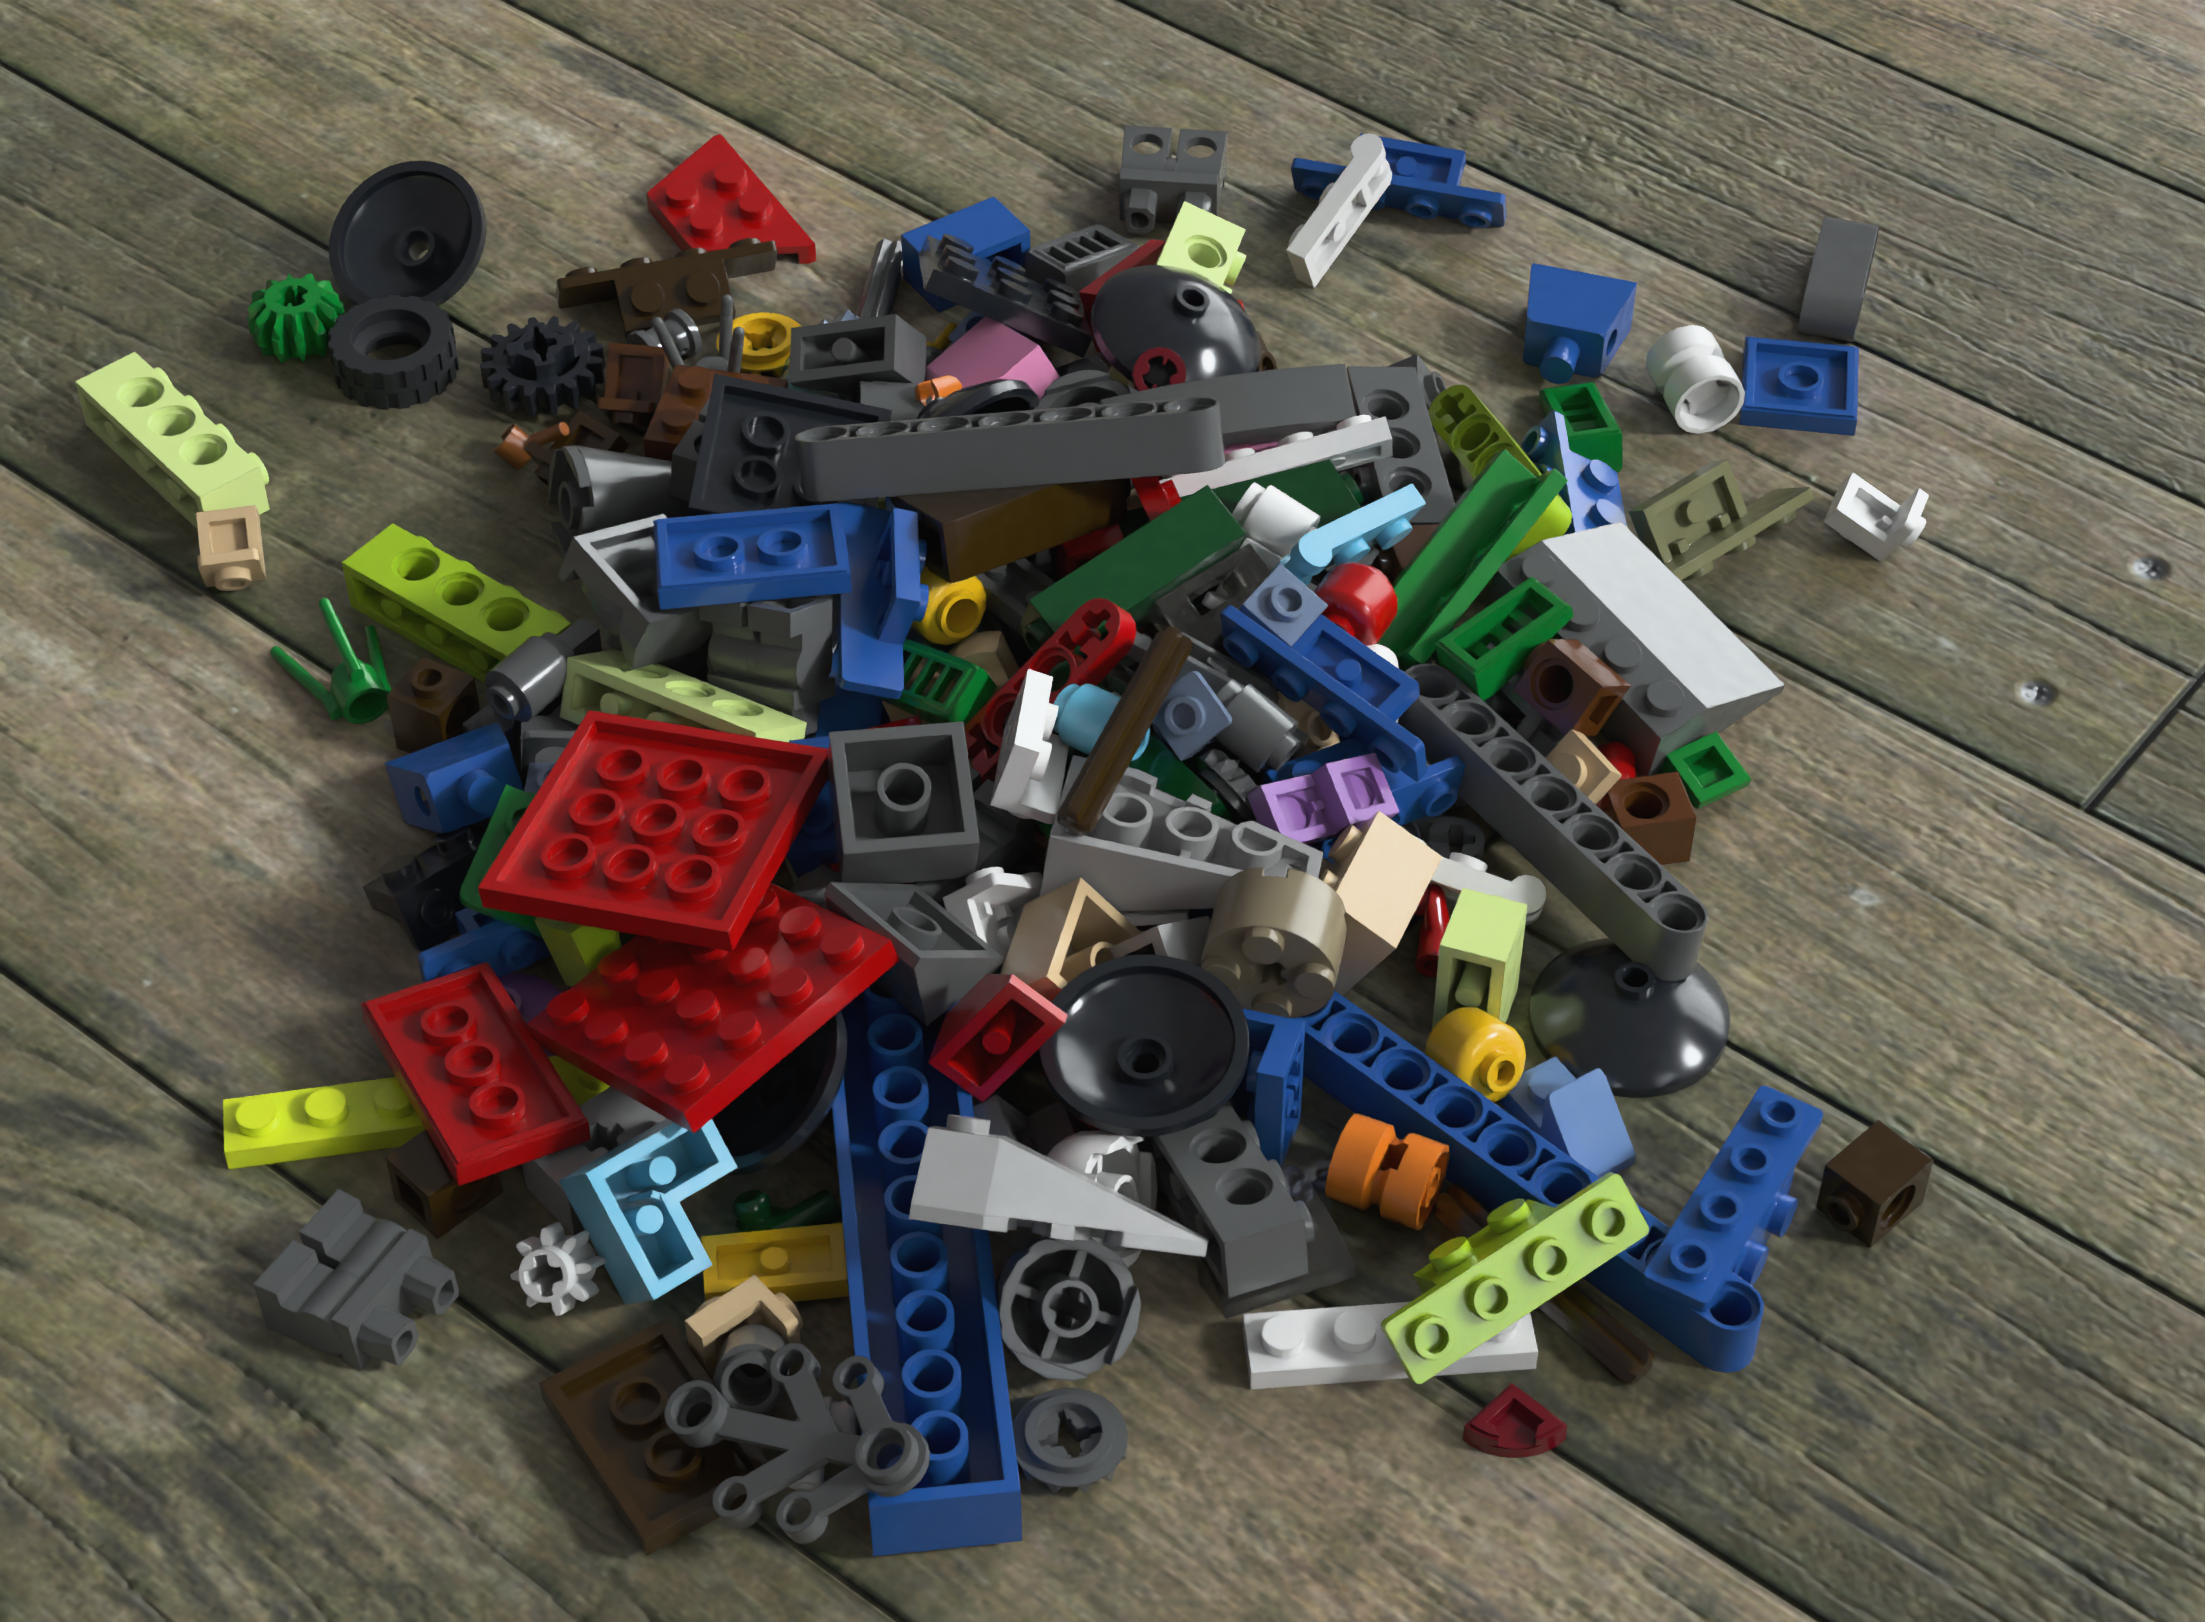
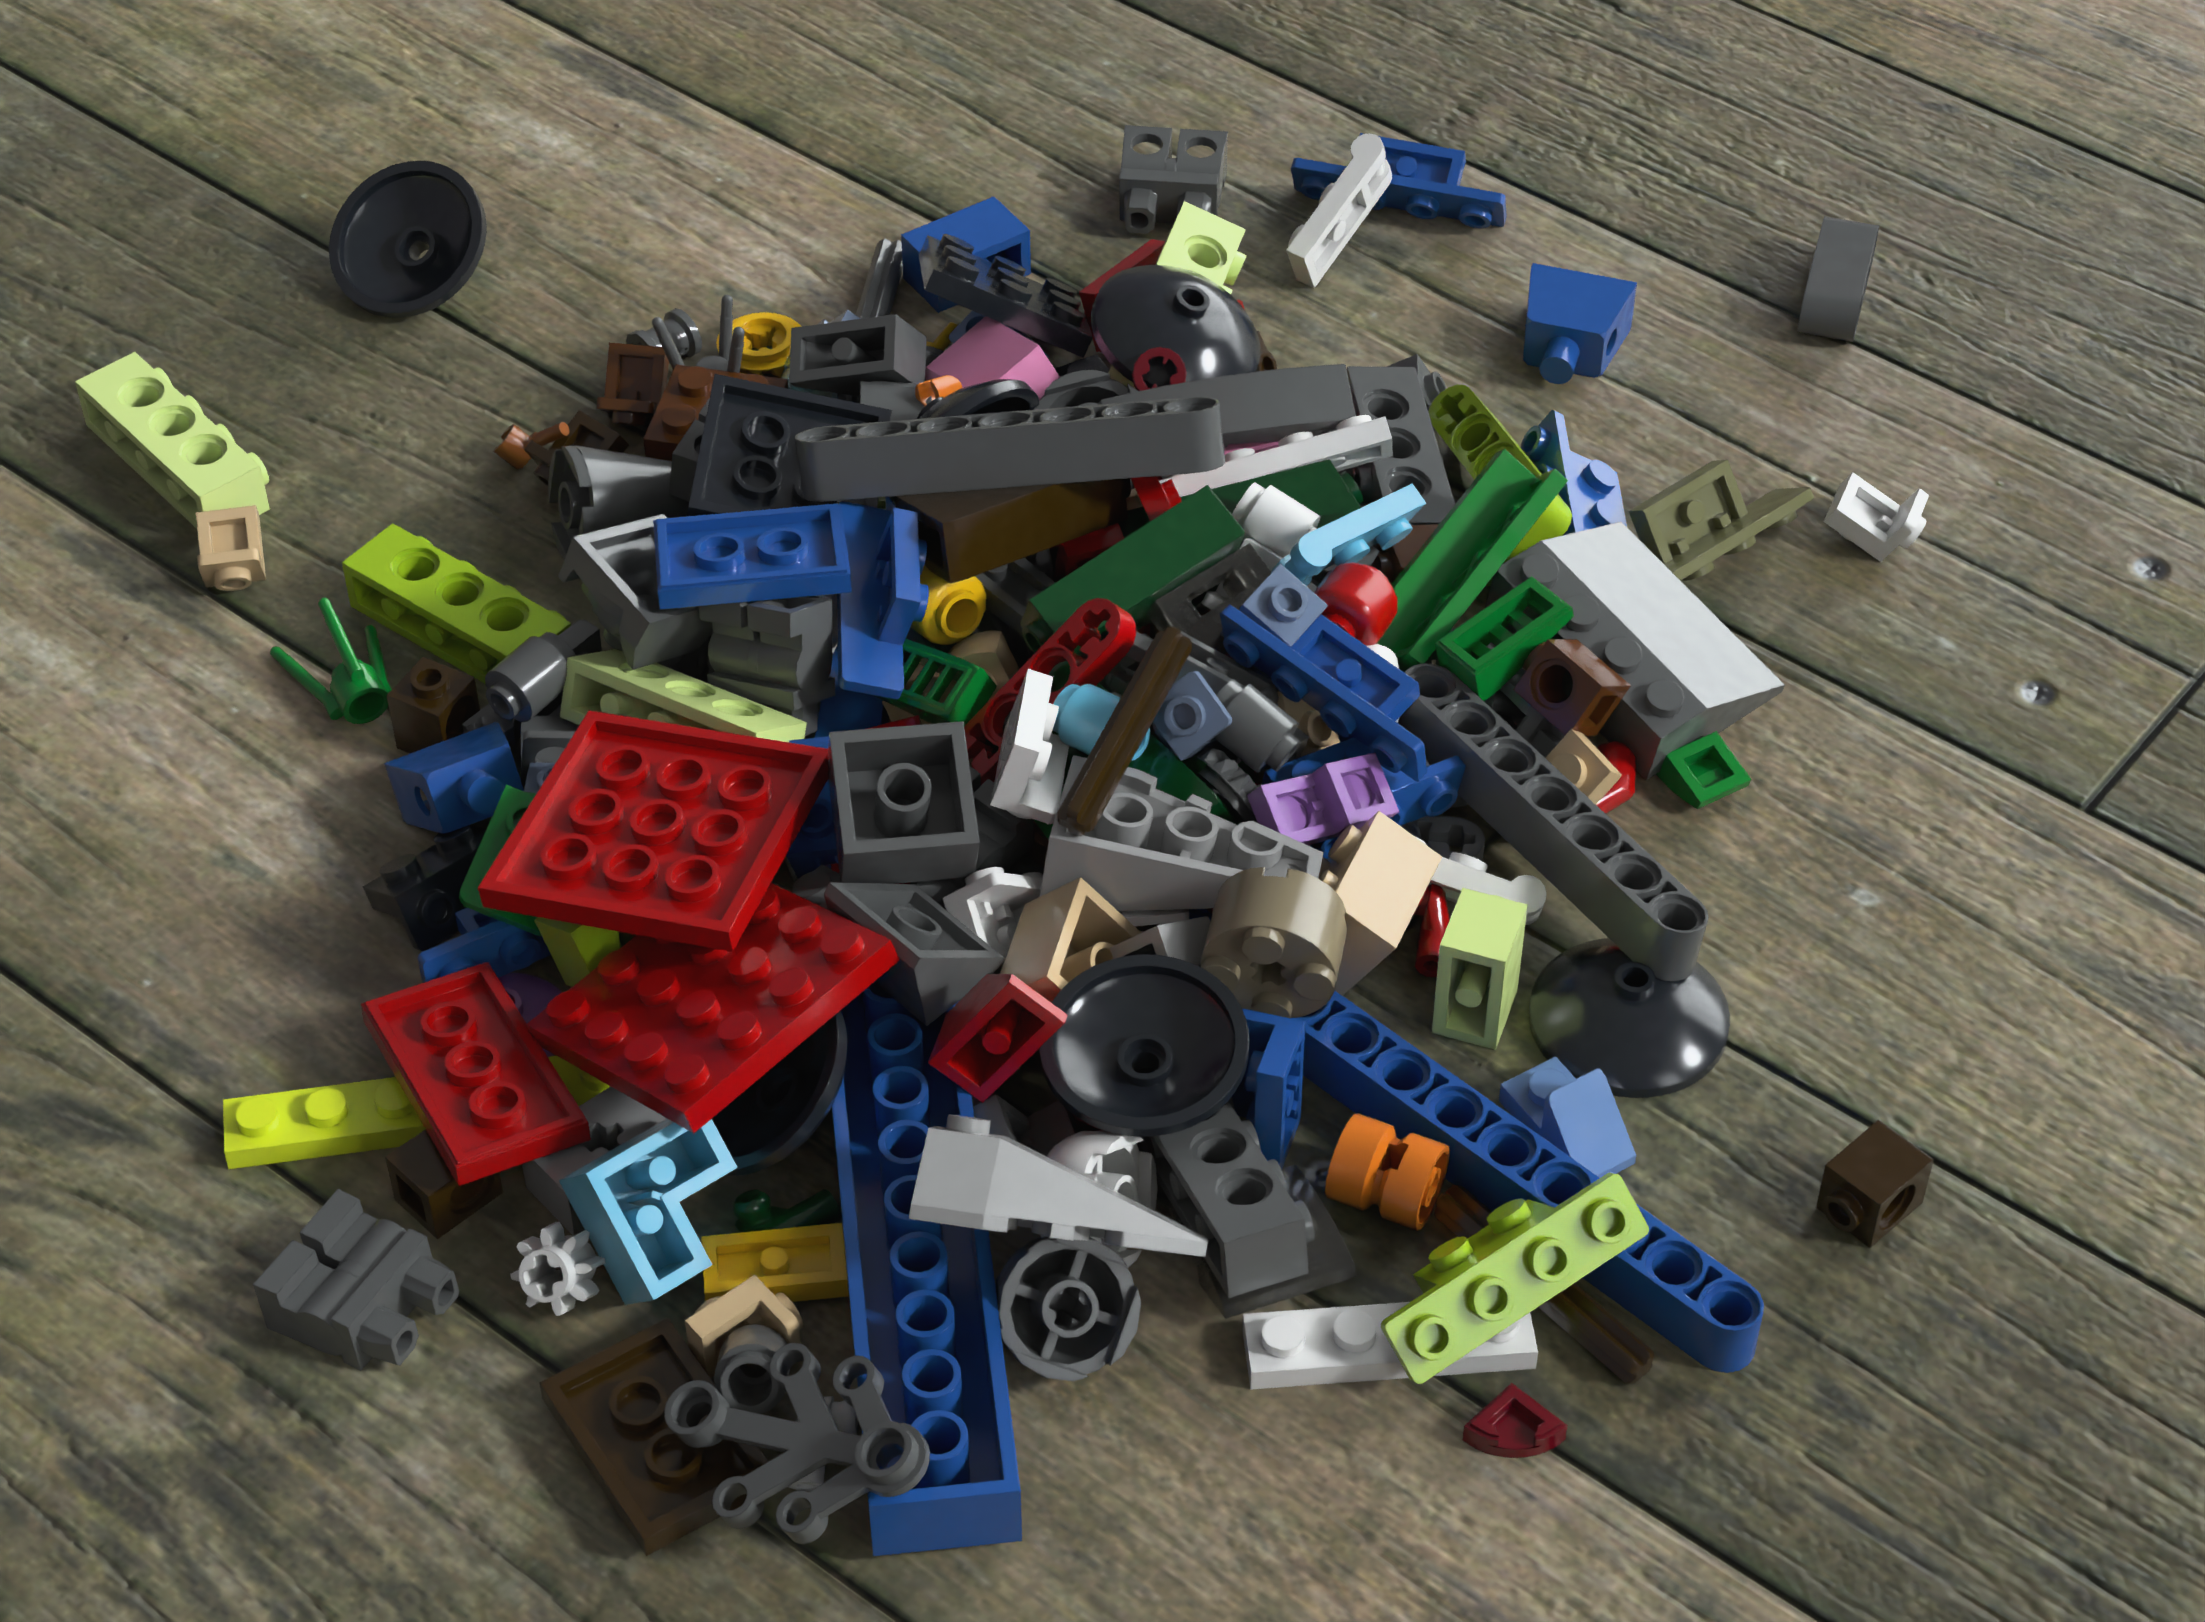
green gear [247,273,345,363] -> none
black tyre [328,295,459,410] -> none
black gear [480,316,605,416] -> none
dark brown bracket [556,238,778,339] -> none
red wing [646,134,816,264] -> none
dark grey gear [1013,1388,1128,1495] -> none
dark grey slope [1025,223,1139,299] -> none
yellow head [1425,1007,1526,1103] -> none
green slope [1539,382,1623,473] -> none
reddish brown brick [1600,772,1697,865] -> none
blue bracket [1642,1086,1823,1312] -> none
white wheel [1646,325,1745,434] -> none
blue tile [1739,337,1859,436] -> none

